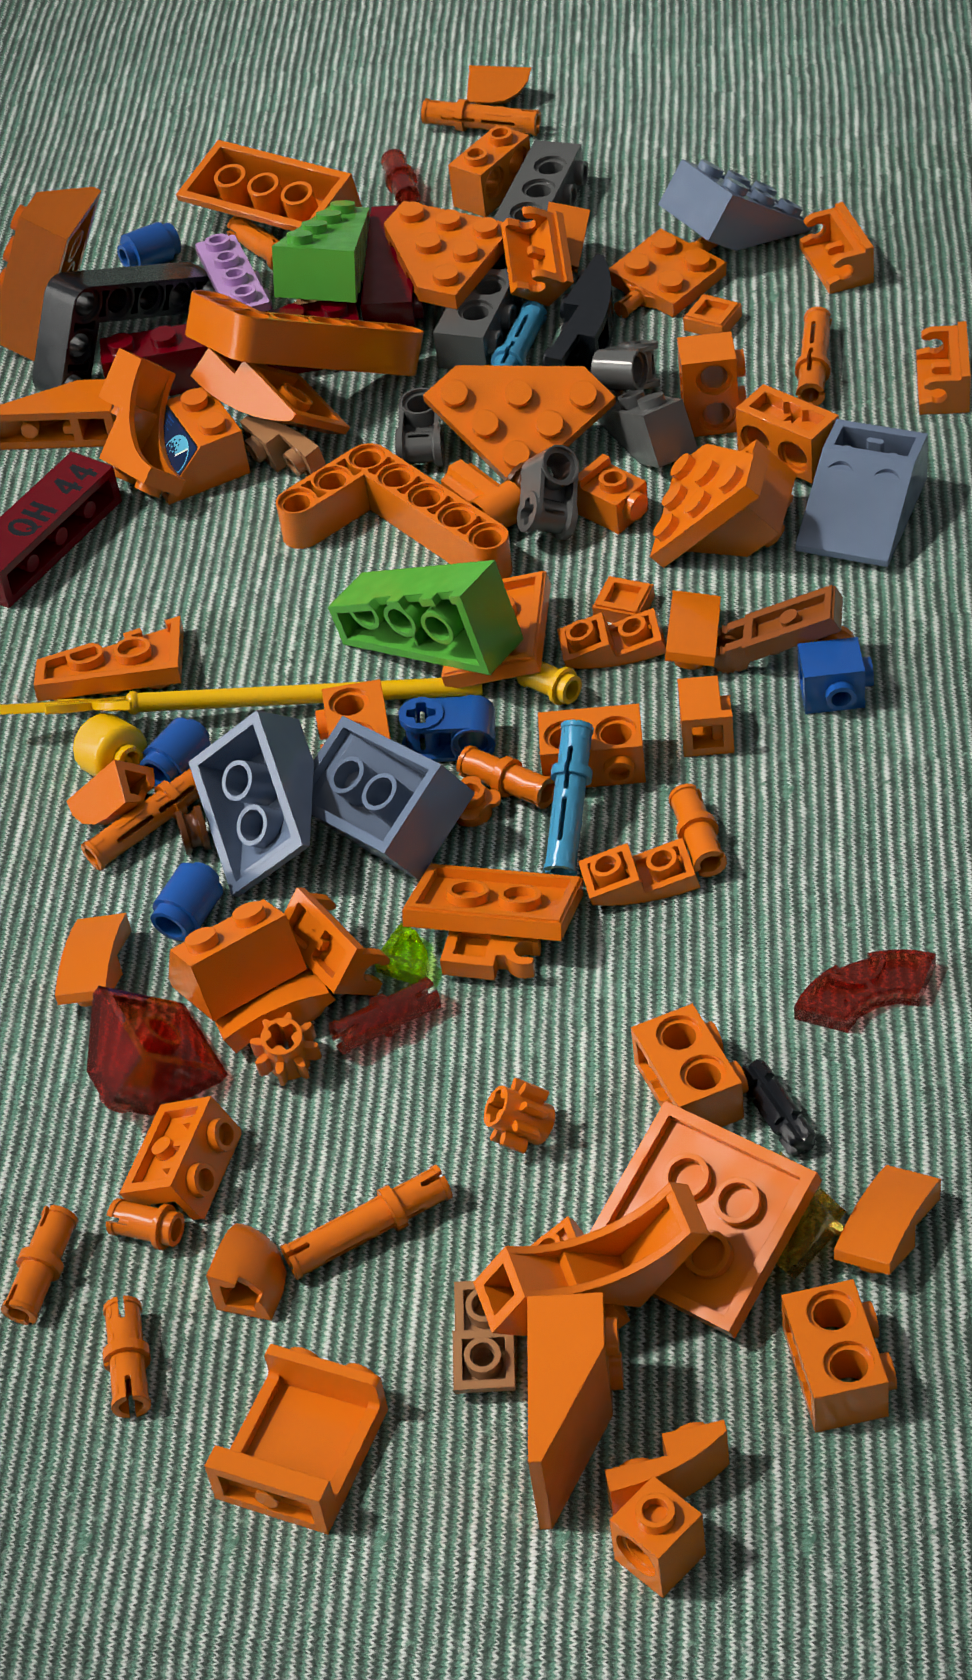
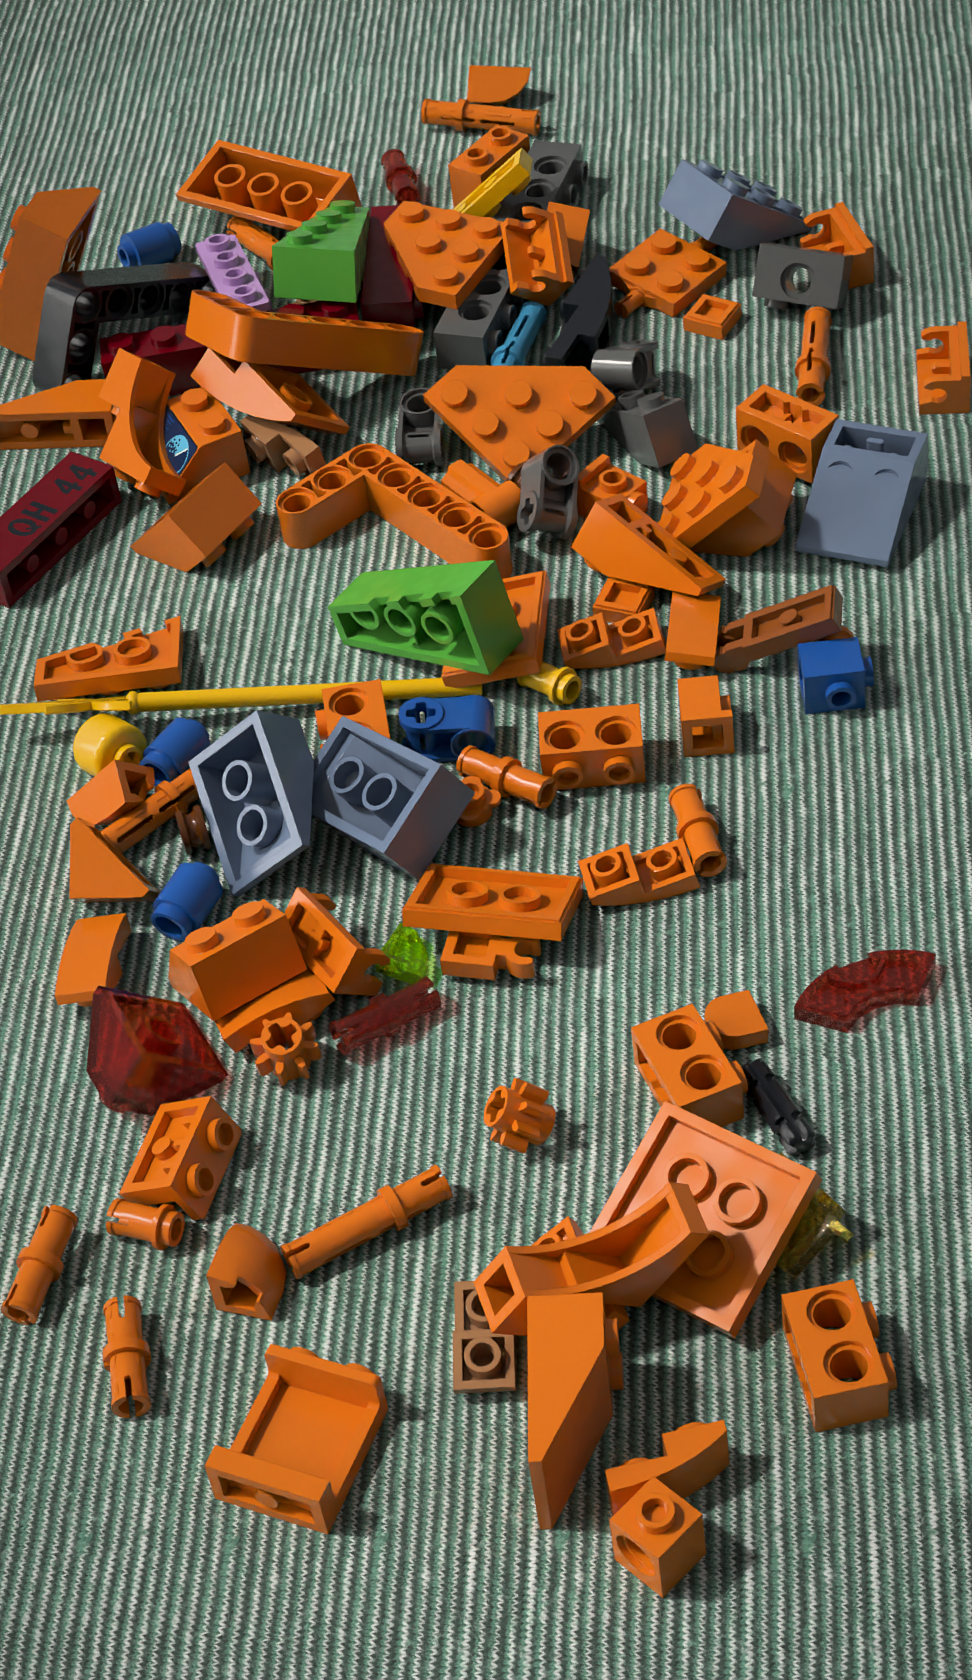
dark azure pin [543,720,594,876] -> none
orange brick [677,331,747,437] -> none
orange slope [834,1165,941,1275] -> none
none -> orange slope [69,817,160,903]
none -> orange slope [130,462,262,573]
none -> yellow plate [453,148,533,218]
none -> orange slope [571,494,726,596]
none -> orange tile [704,990,769,1049]
none -> dark grey brick [752,243,854,315]

